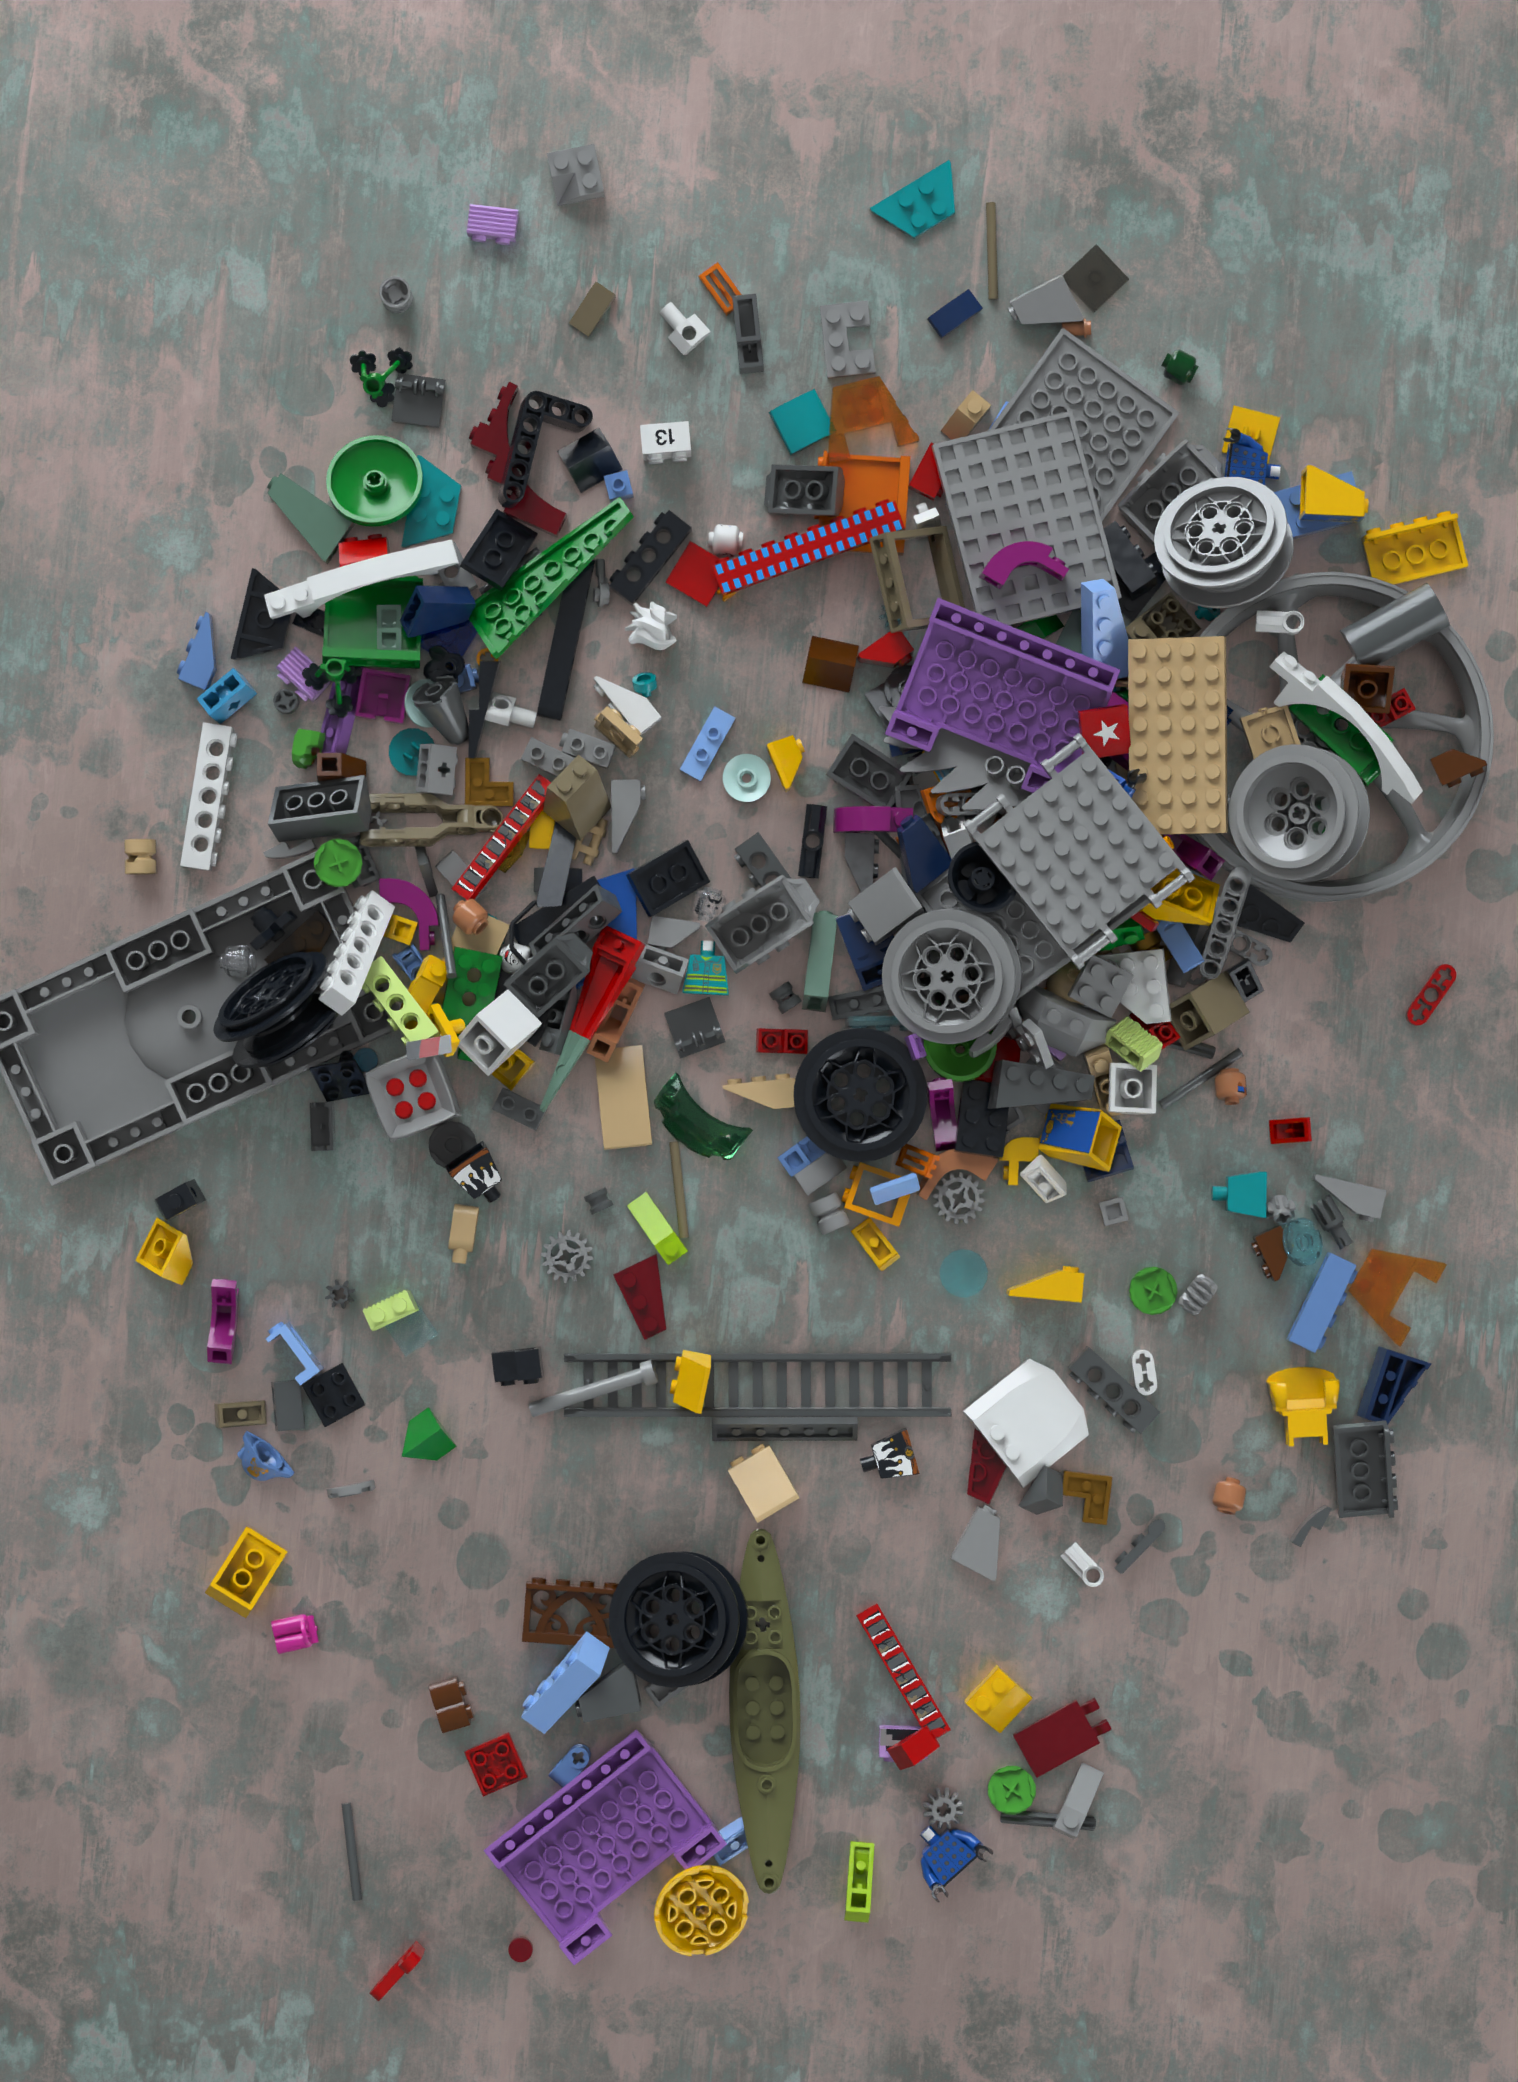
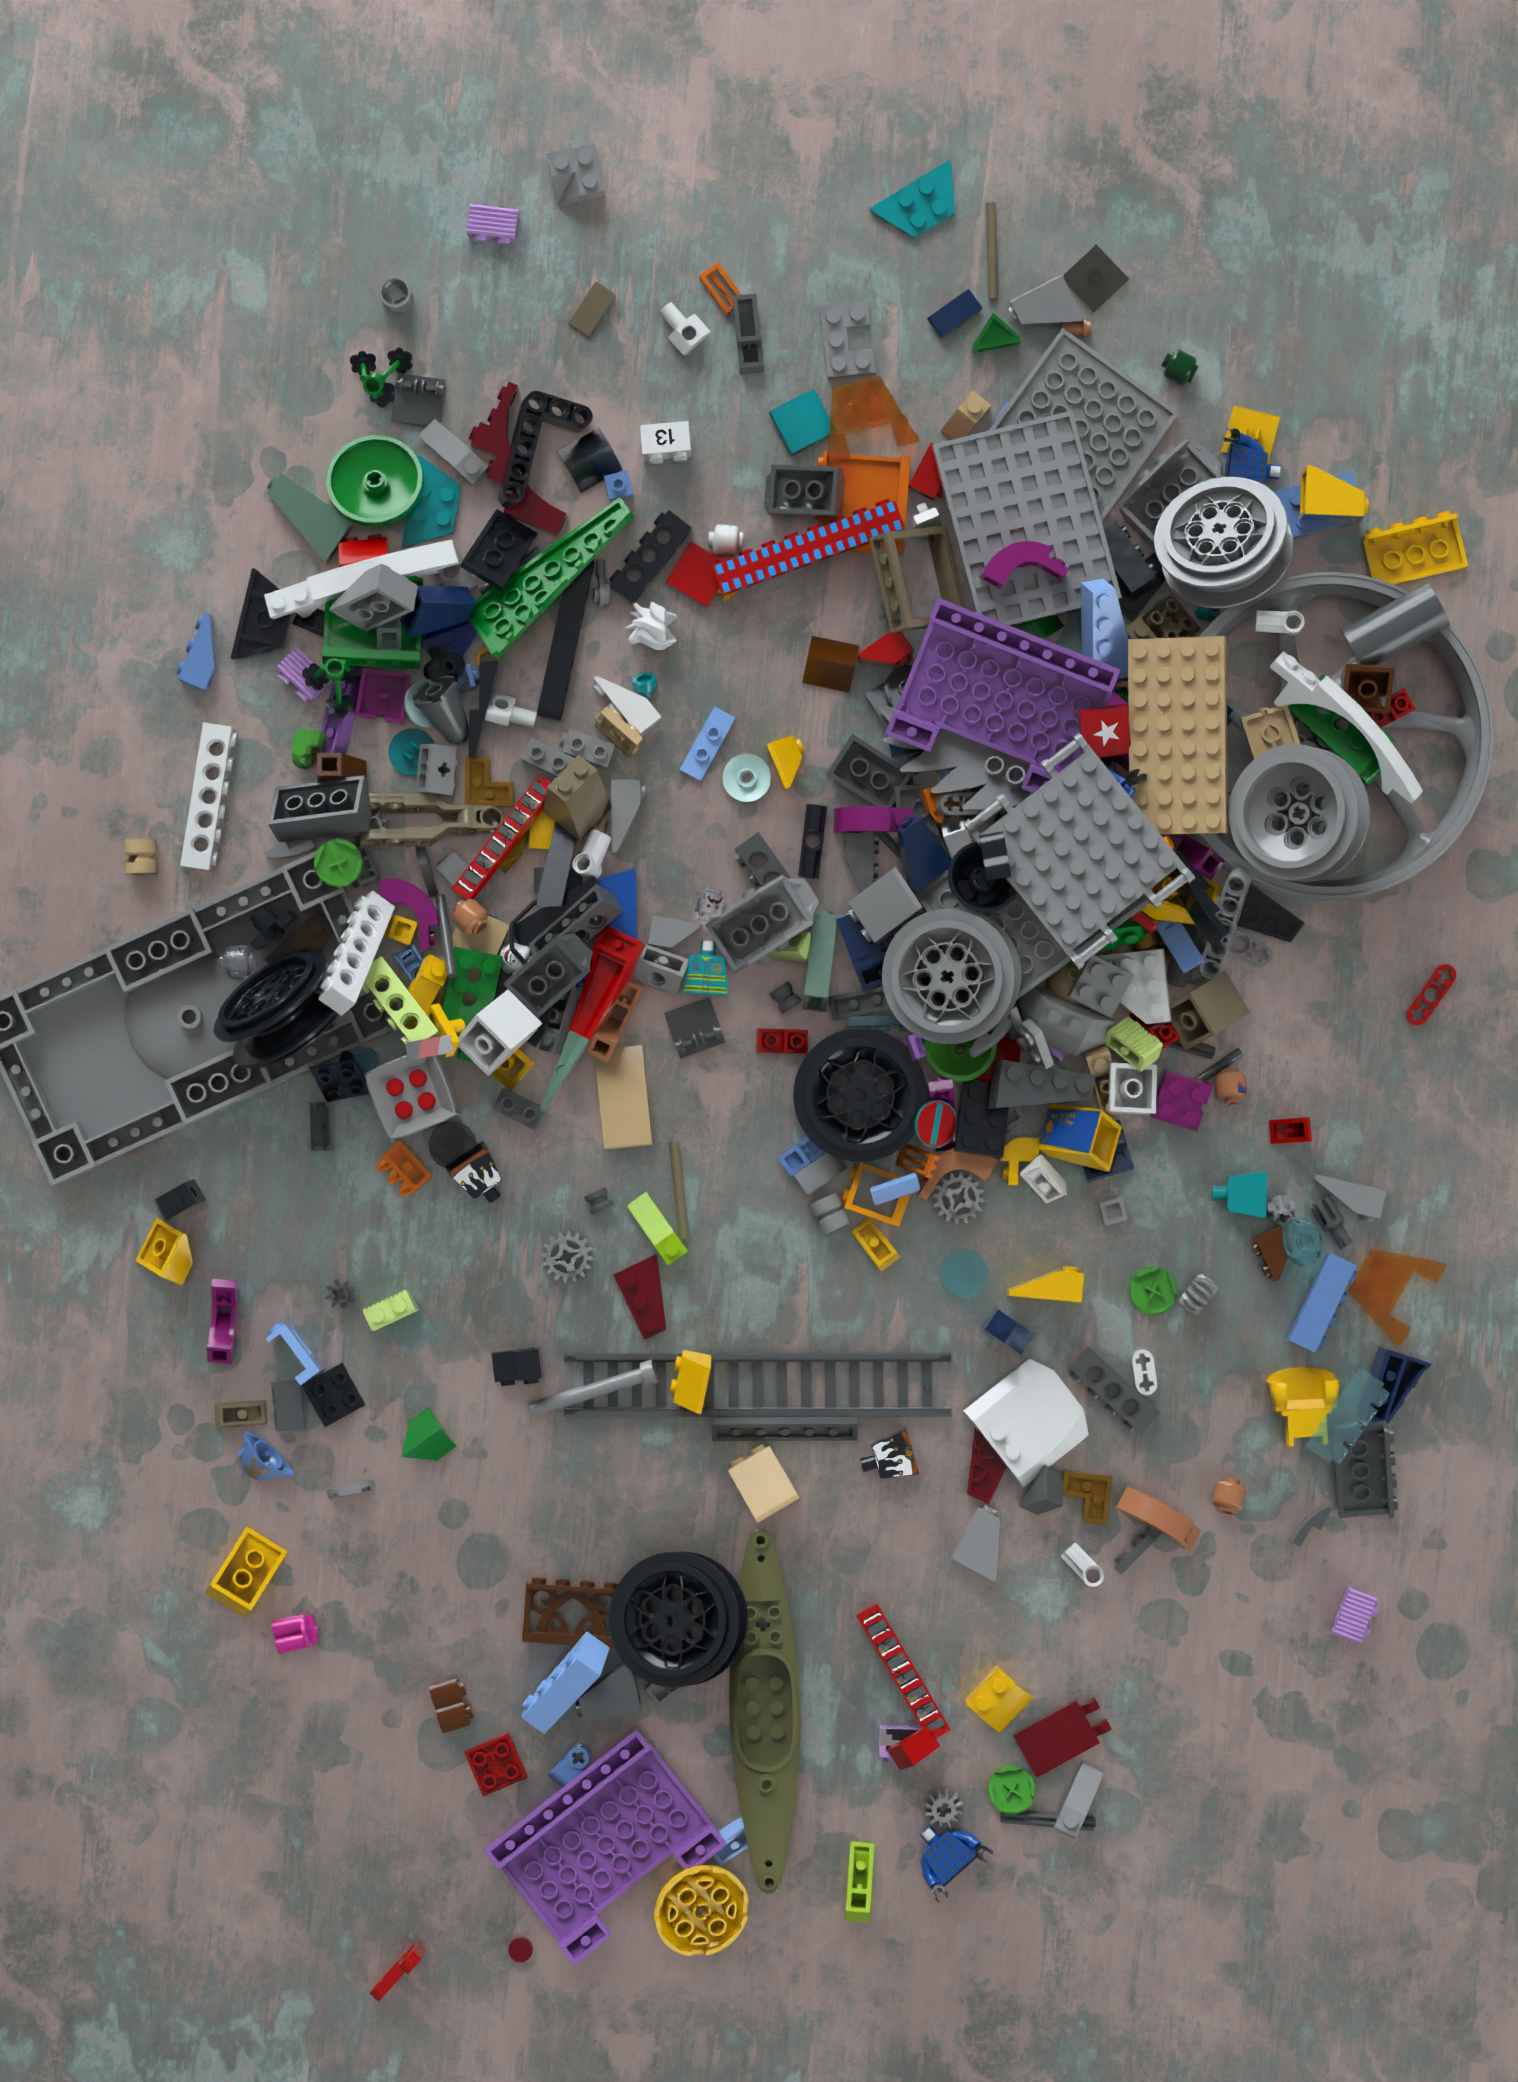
dark azure brick [197,668,257,725] -> none
dark grey wheel [273,689,299,714] -> none
dark grey bar [341,1802,362,1901] -> none
tan piece [448,1204,479,1264] -> none
black plate [626,840,710,917] -> none
clear green windscreen [653,1072,753,1160] -> none
tan slope [723,1074,795,1109] -> none
black slope [1225,958,1264,1003] -> none
reddish brown slope [1430,749,1487,788] -> none
none -> light grey slope [330,564,418,632]
none -> orange plate [377,1140,433,1196]
none -> light grey slope [418,418,489,486]
none -> white piece [573,830,612,880]
none -> yellowish green slope [768,932,811,962]
none -> red piece [914,1100,957,1148]
none -> green slope [972,313,1021,354]
none -> black axle [979,831,1011,881]
none -> dark blue slope [982,1307,1035,1355]
none -> nougat arch [1116,1487,1201,1551]
none -> magenta piece [1150,1068,1213,1132]
none -> black slope [1170,850,1230,948]
none -> clear light blue windscreen [1305,1368,1390,1465]
none -> lavender brick [1331,1586,1379,1644]

